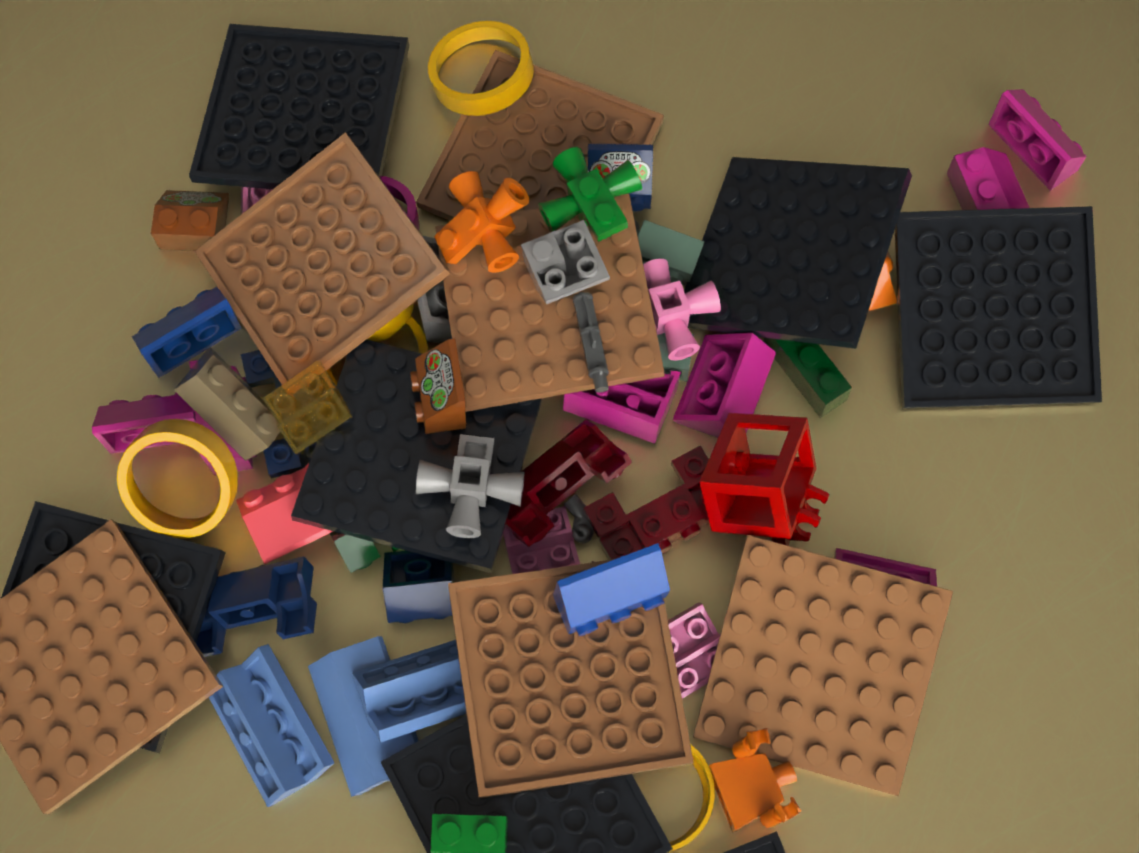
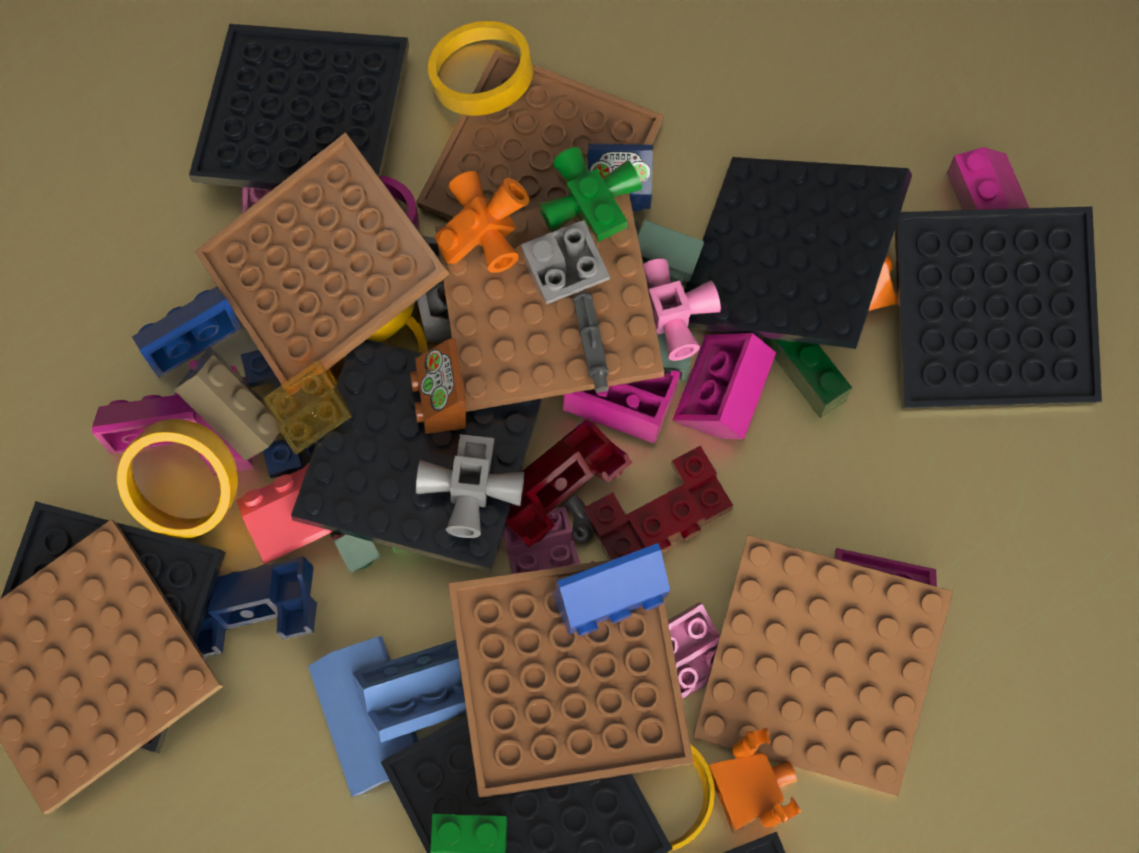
dark orange slope [151,190,229,251] -> none
medium blue slope [209,644,334,807] -> none
dark blue slope [383,550,455,623] -> none
red piece [699,413,829,546] -> none
dark pink slope [988,89,1087,191] -> none

